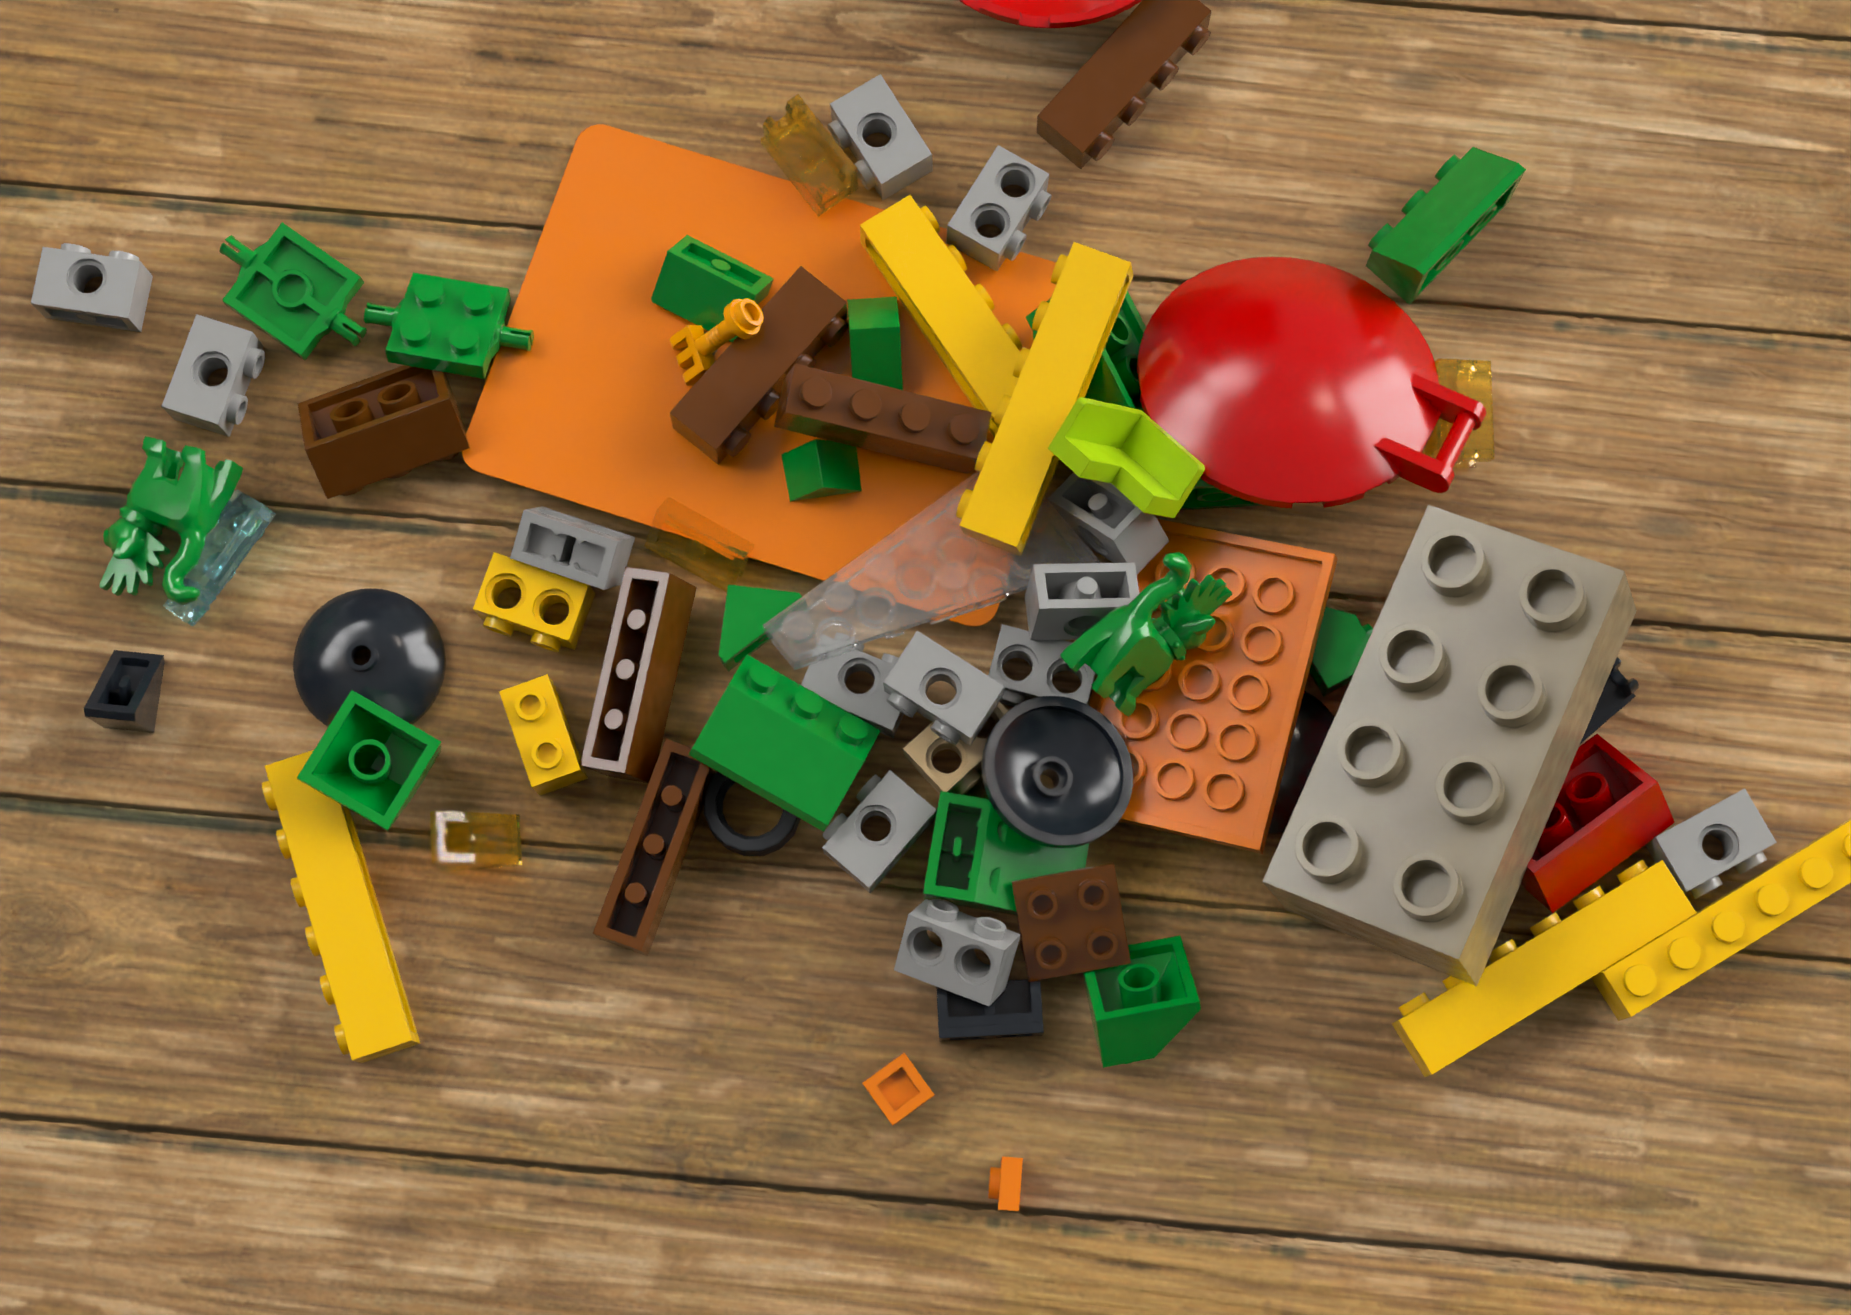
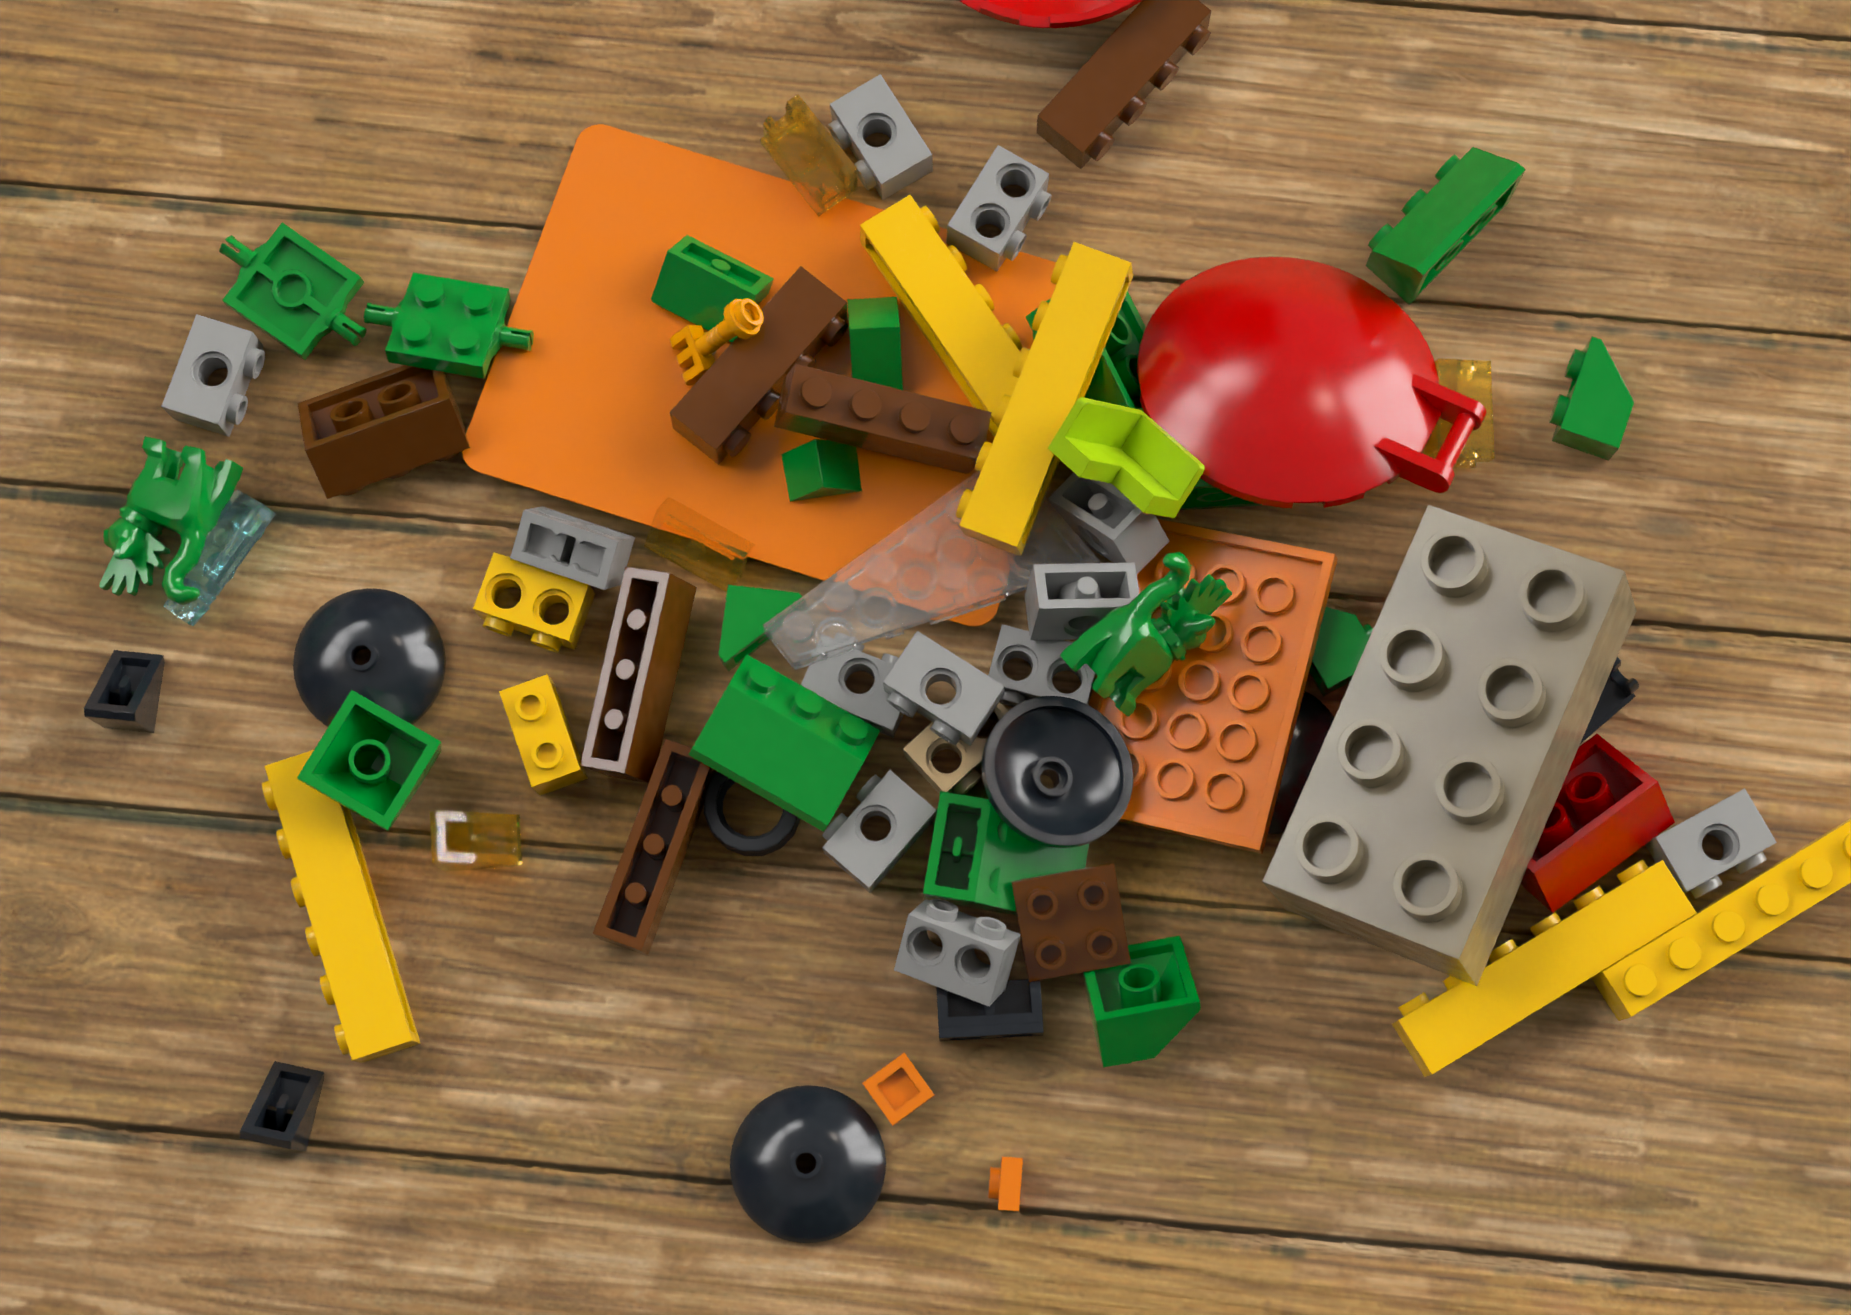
light grey brick [31,243,153,332] -> none
none -> black slope [240,1061,324,1151]
none -> black dish [730,1085,886,1243]
none -> green slope [1549,336,1634,461]

